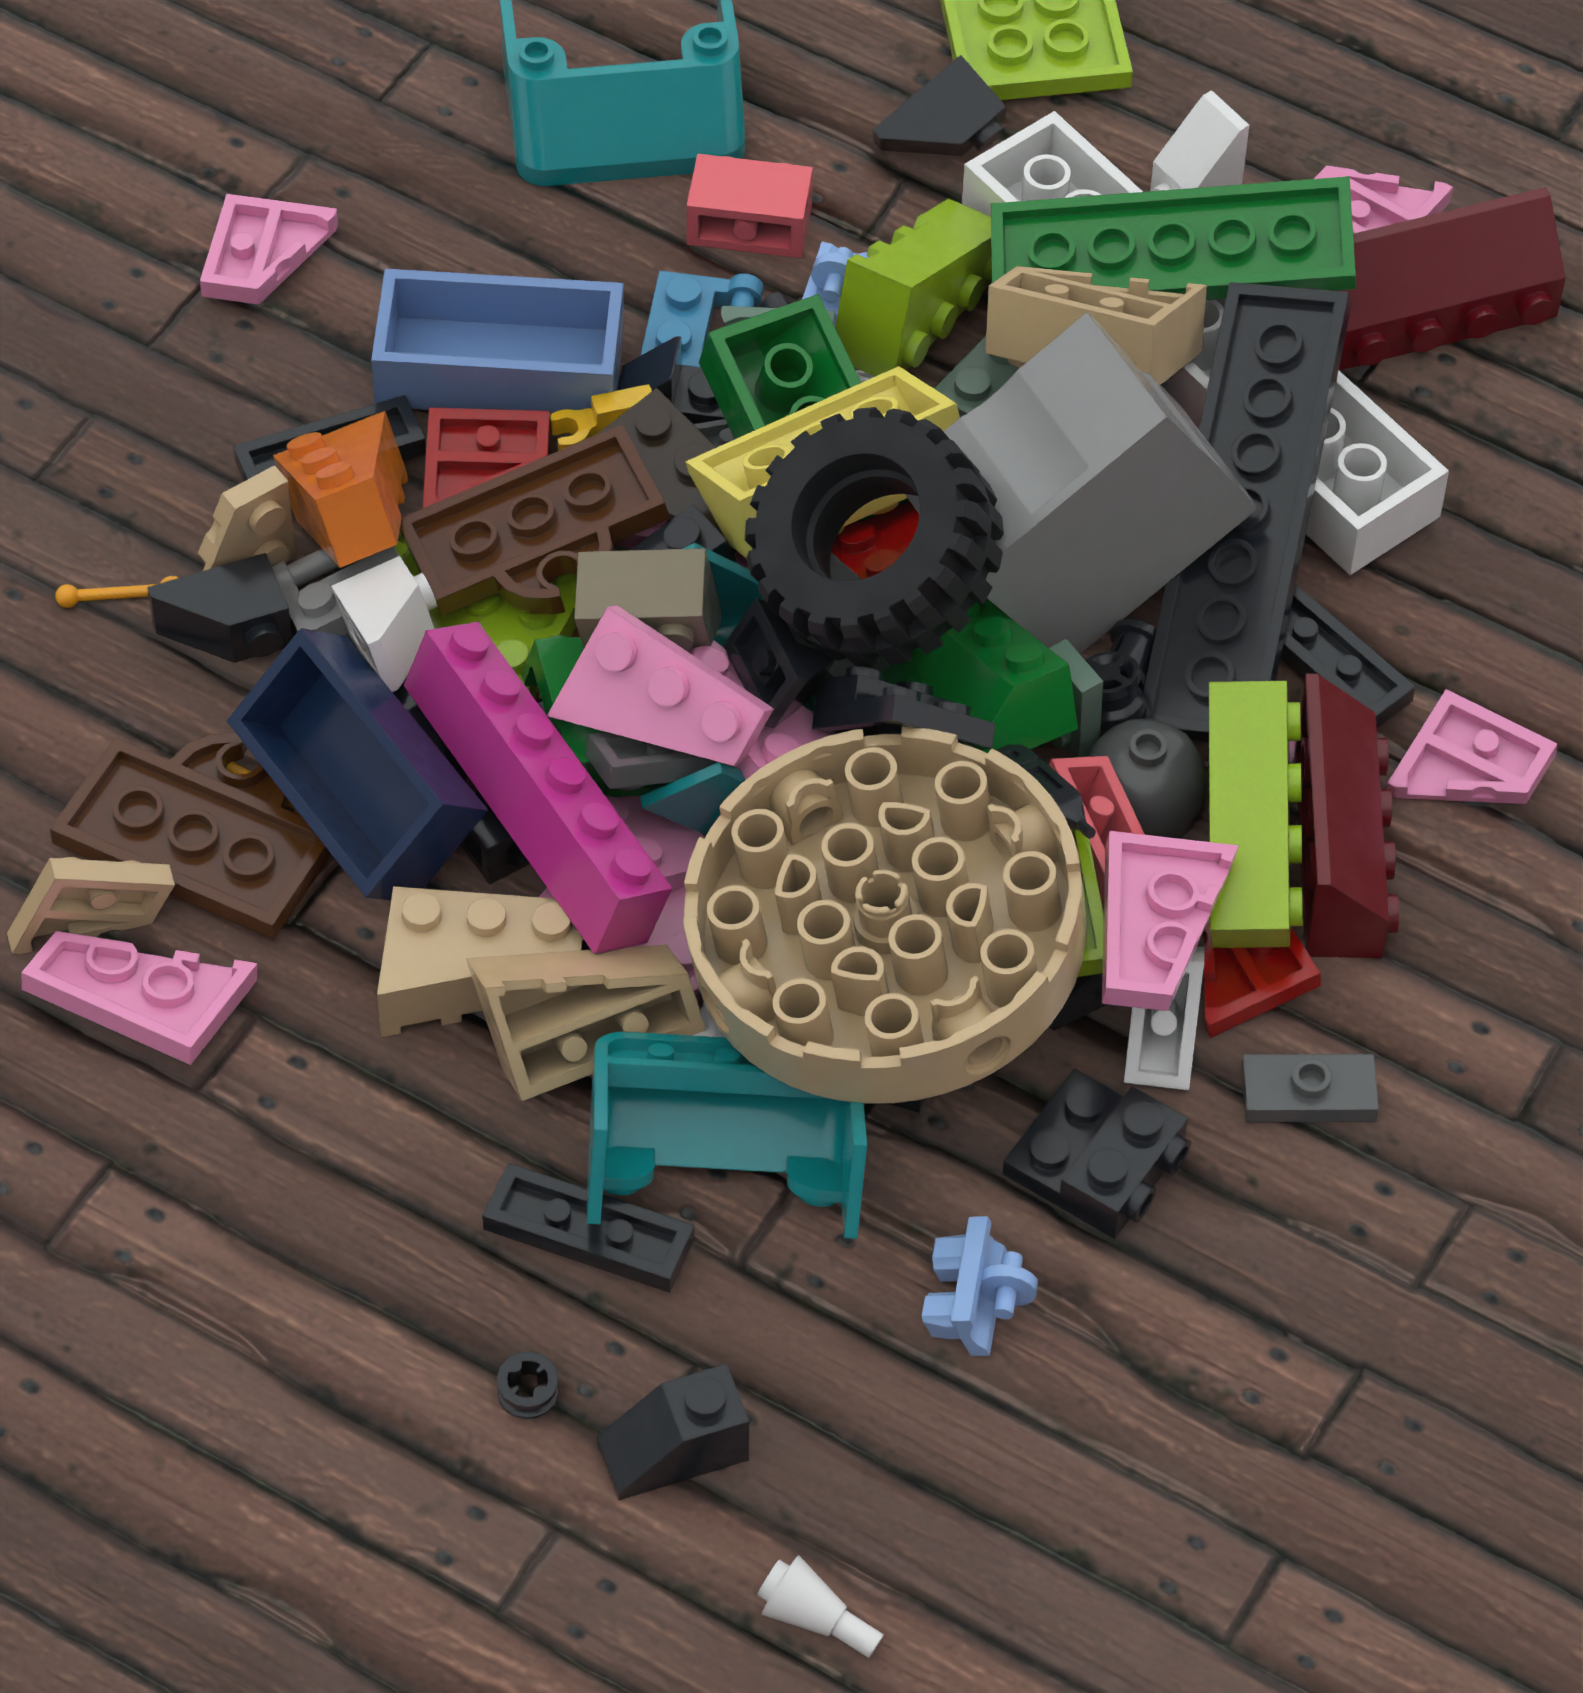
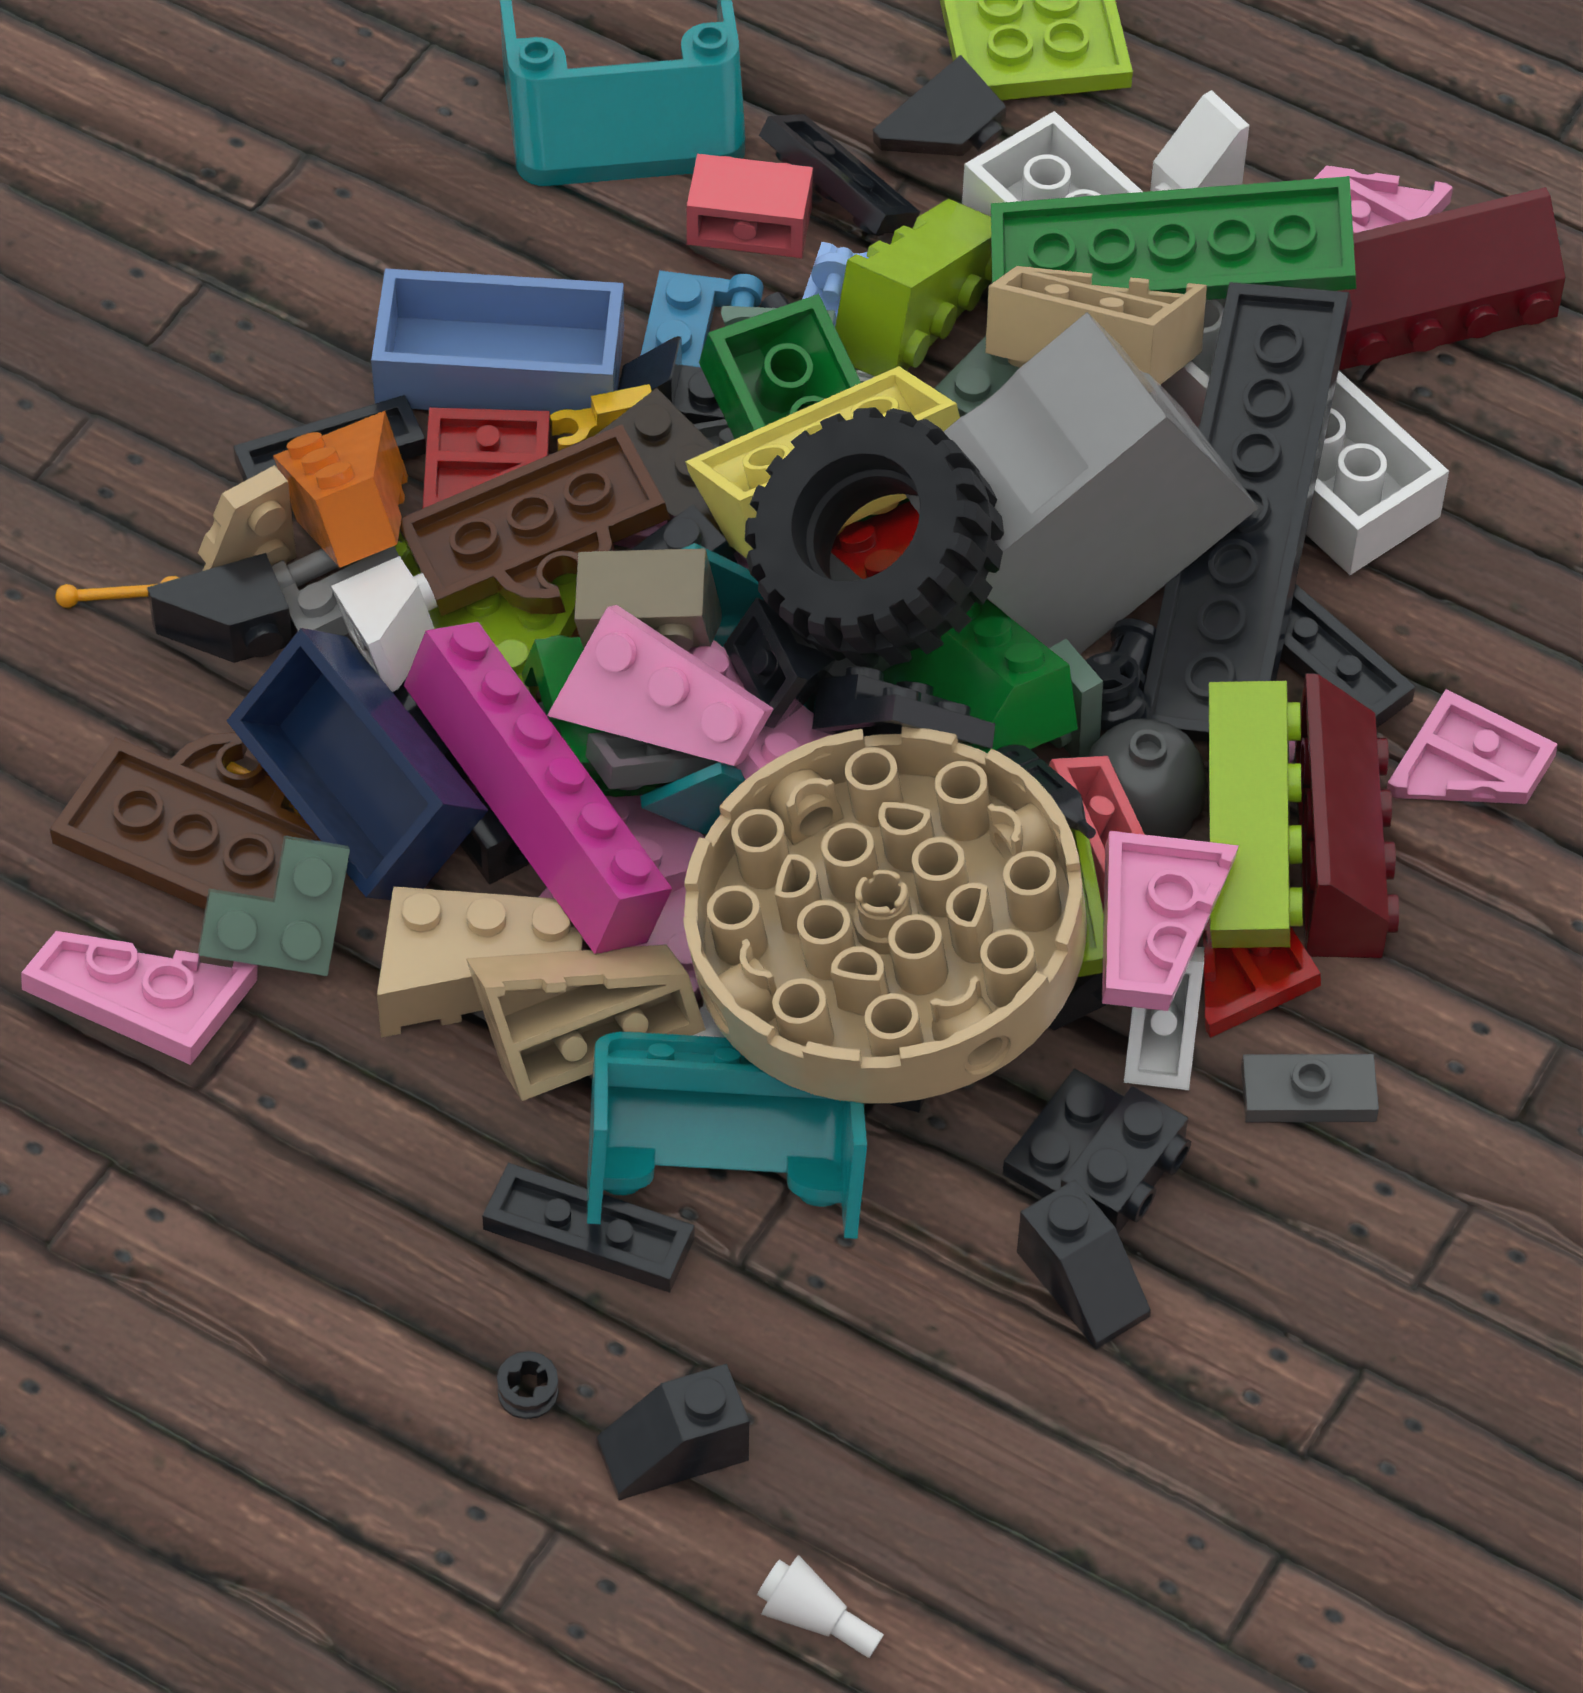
tan wing [7,857,175,954] -> none
bright pink wing [200,194,338,304] -> none
light blue hips [922,1216,1038,1356] -> none
none -> sand green plate [198,835,350,976]
none -> black plate [759,114,921,236]
none -> black slope [1017,1179,1151,1349]

